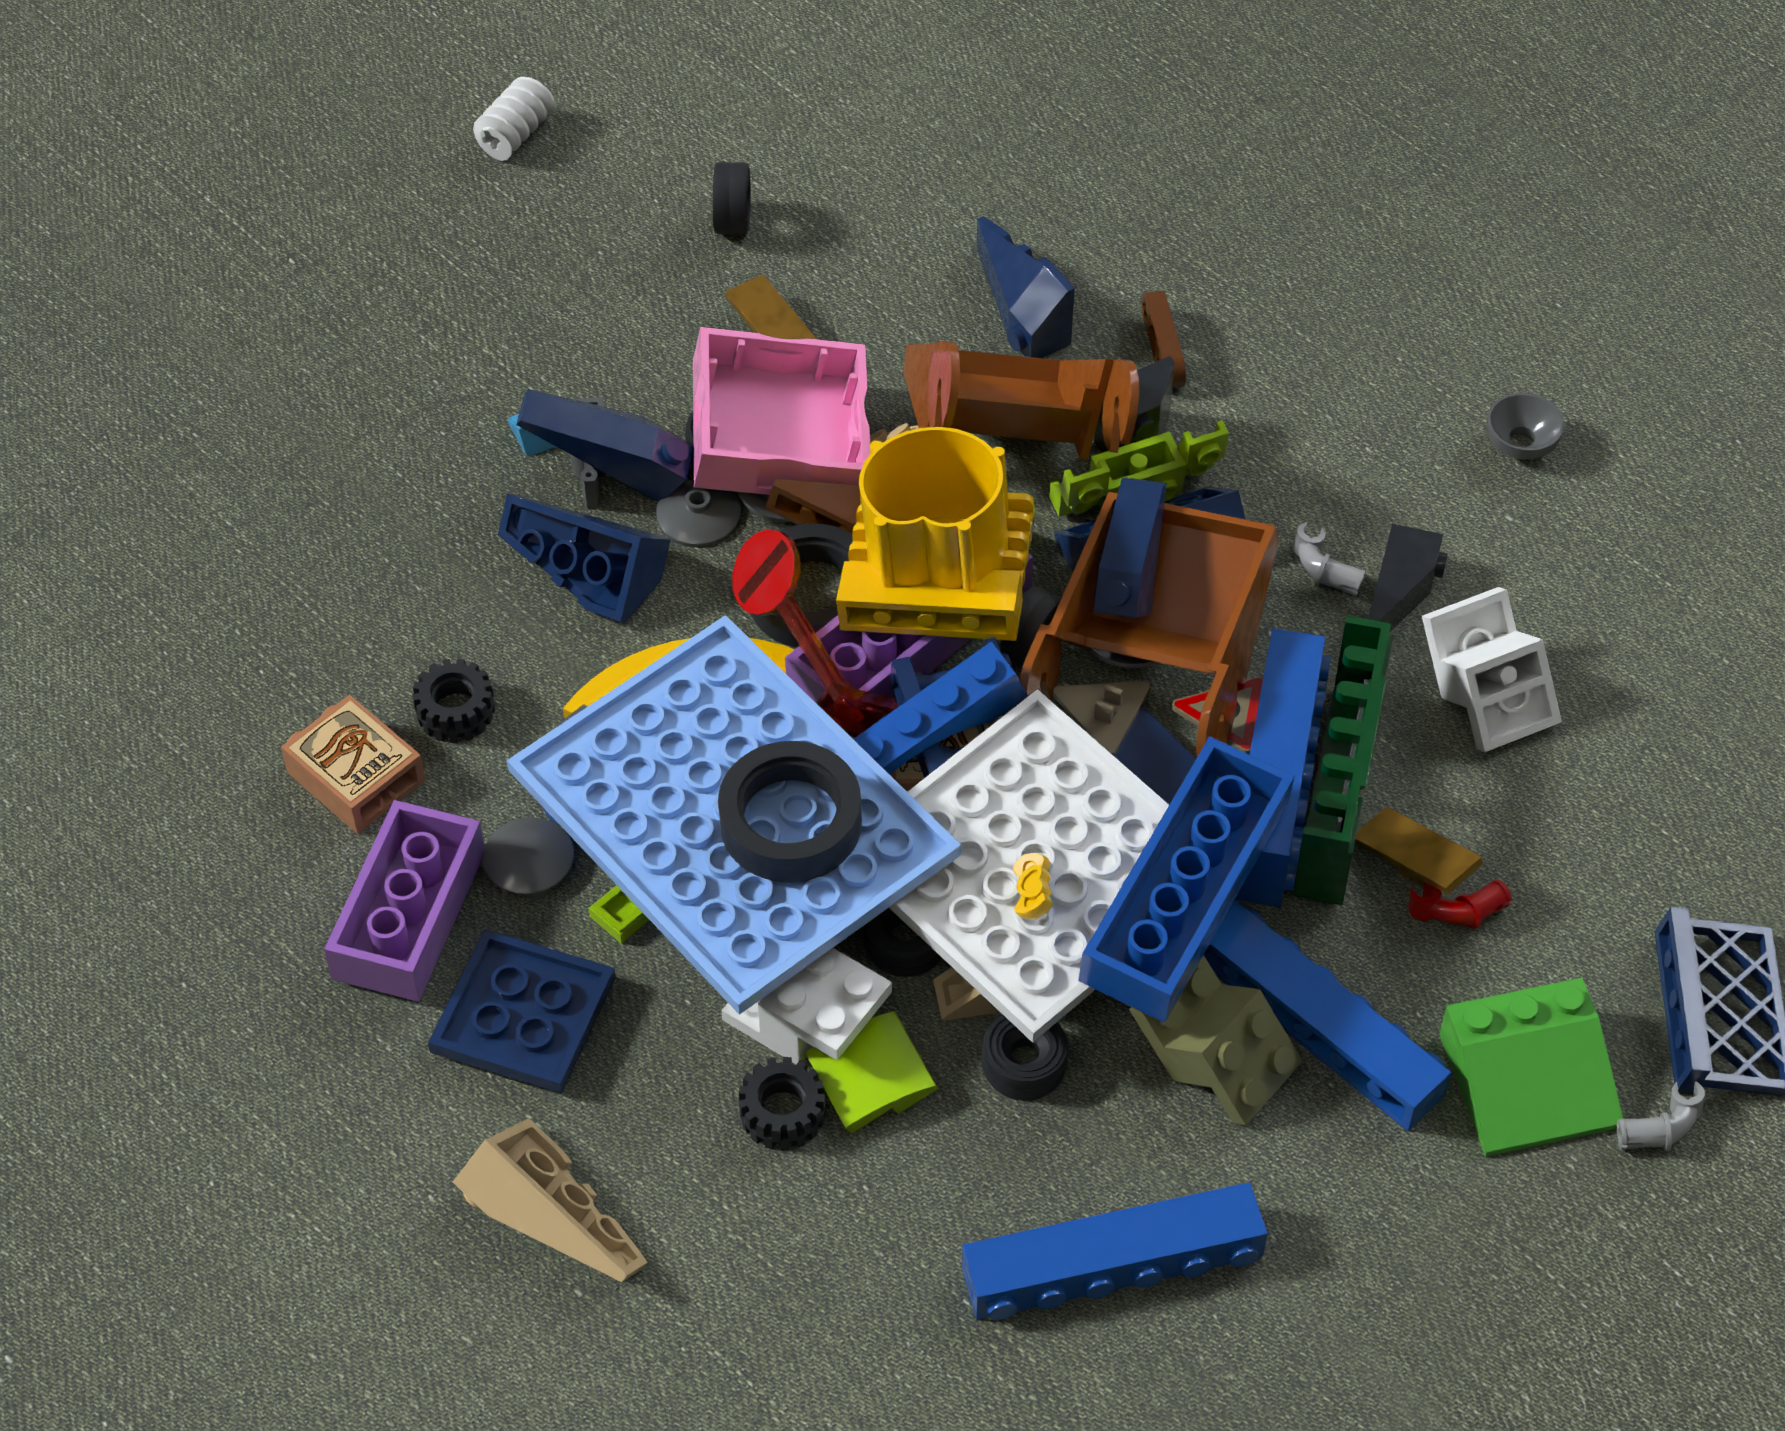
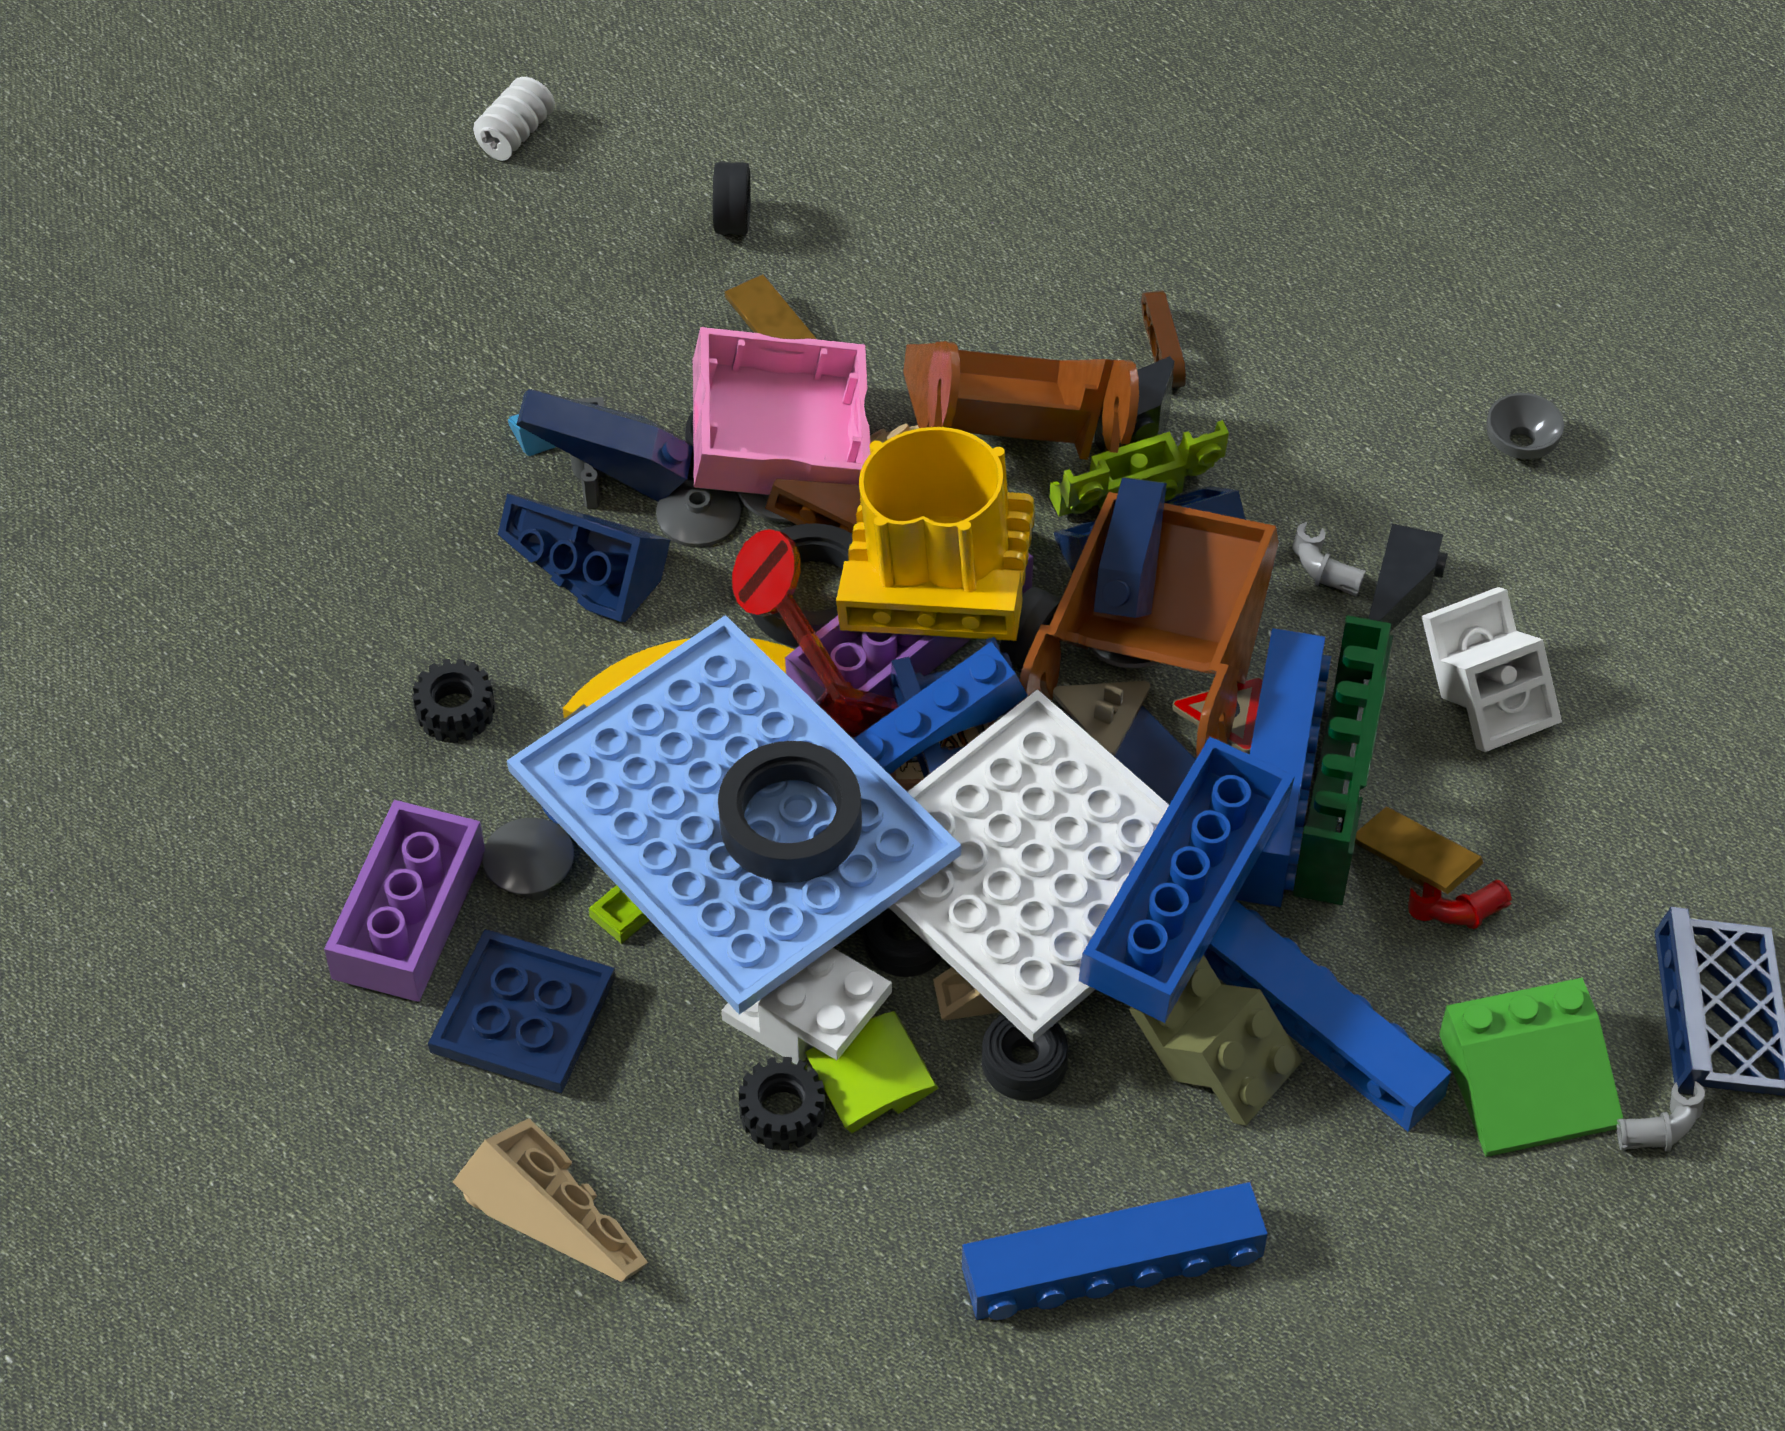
brick [281,694,426,834] -> none
dark blue wedge [977,216,1075,358] -> none
yellow piece [1013,853,1053,920] -> none

